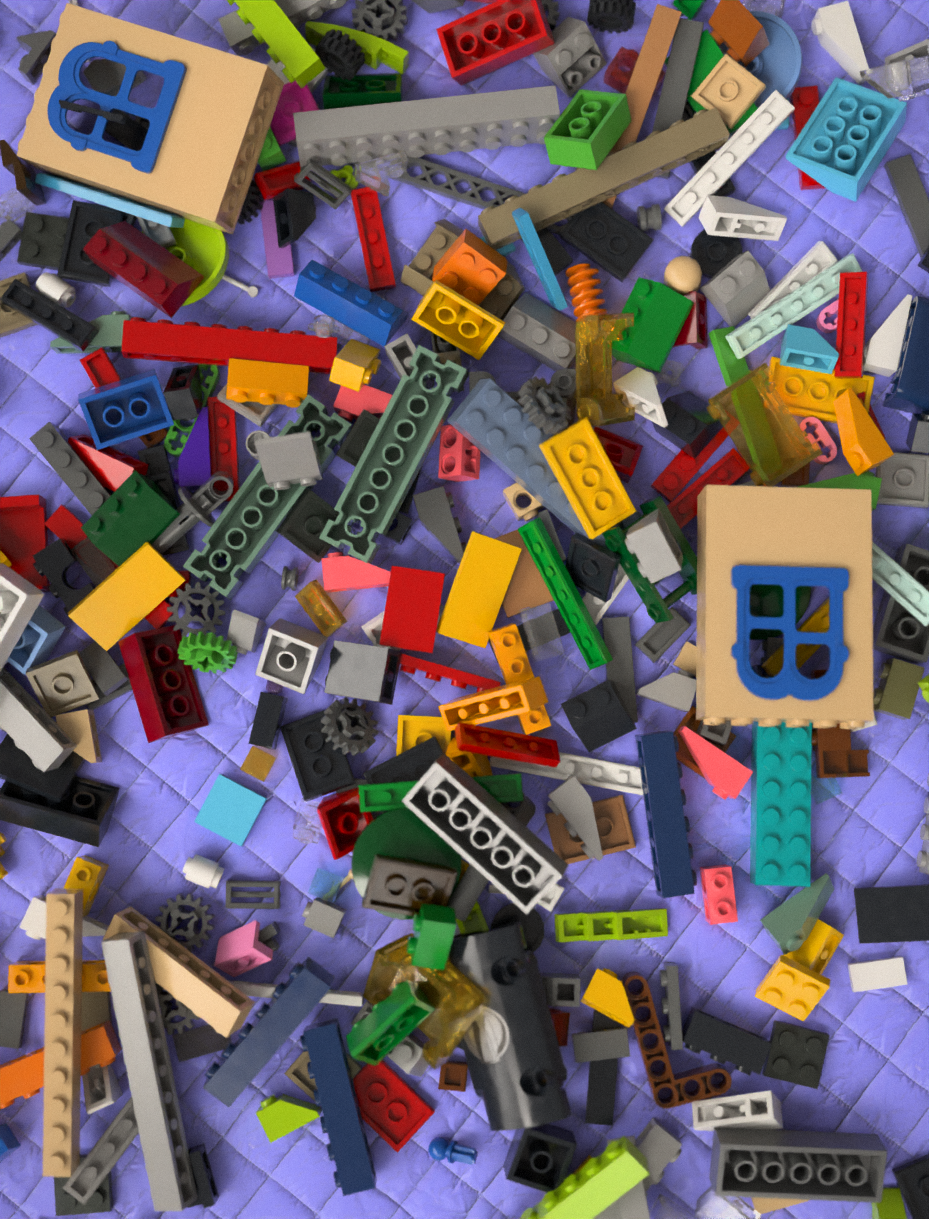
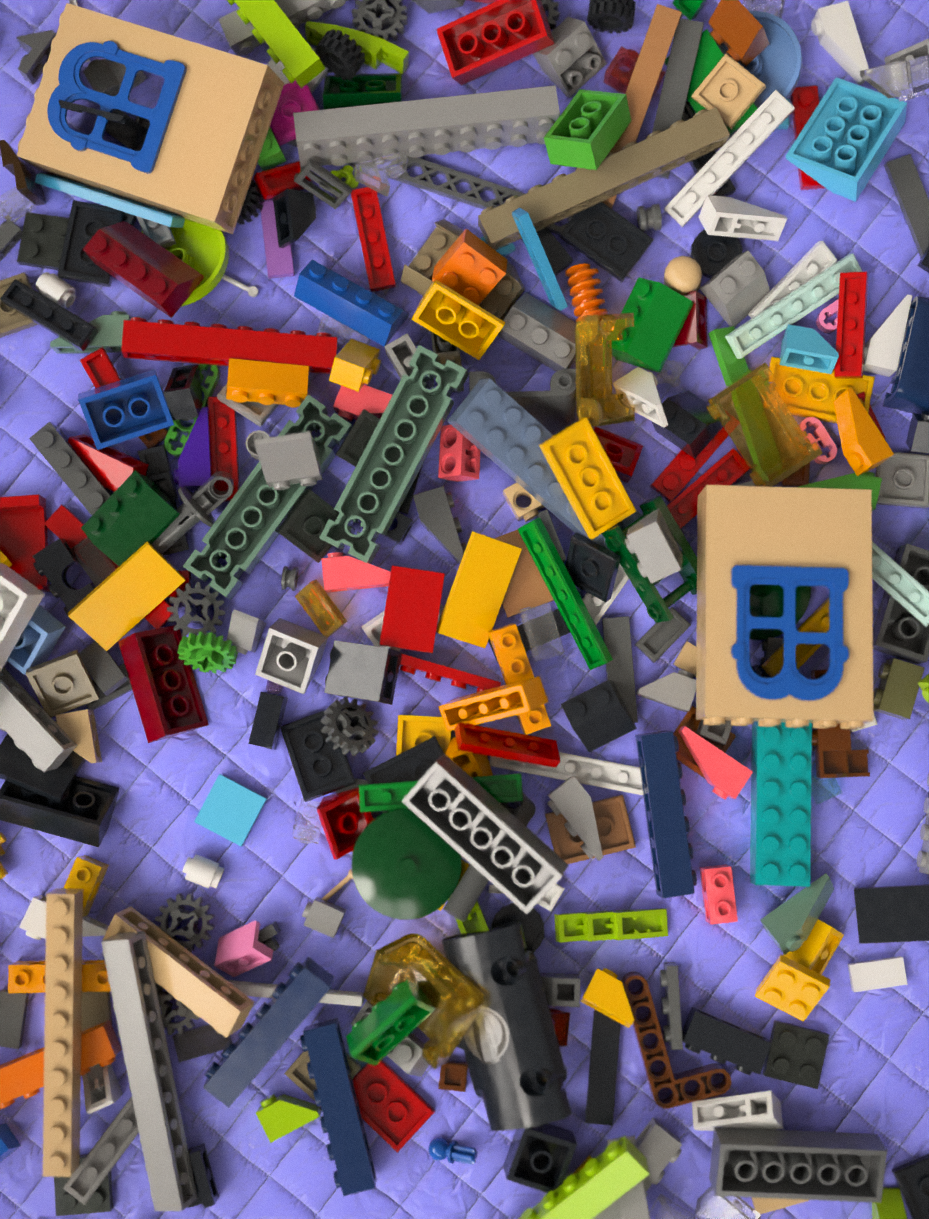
dark grey tile [225,880,281,909] -> none
clear yellow tile [240,746,277,782] -> none
clear plate [308,315,340,338] -> none
clear light blue tile [308,868,344,903] -> none
dark brown tile [361,853,457,916] -> none
green brick [406,903,457,970] -> none
dark grey gear [518,377,571,434] -> none
dark grey tile [572,1027,630,1063] -> none

